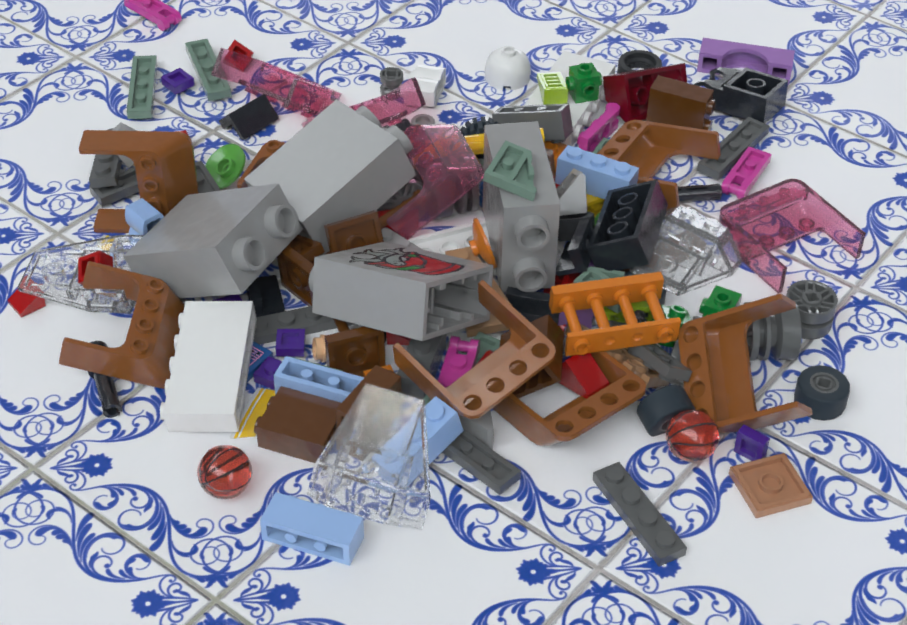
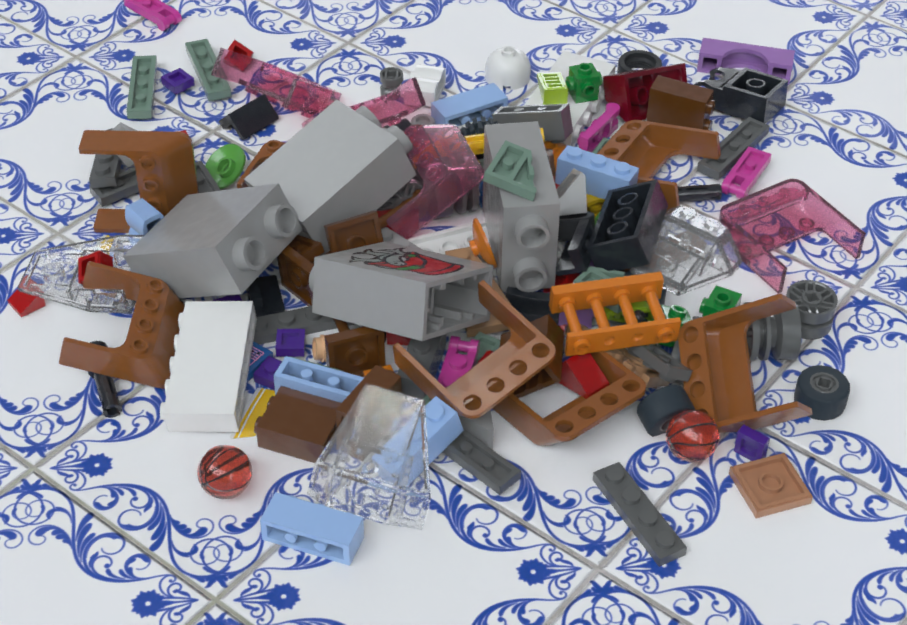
none -> light blue brick [431,83,508,132]

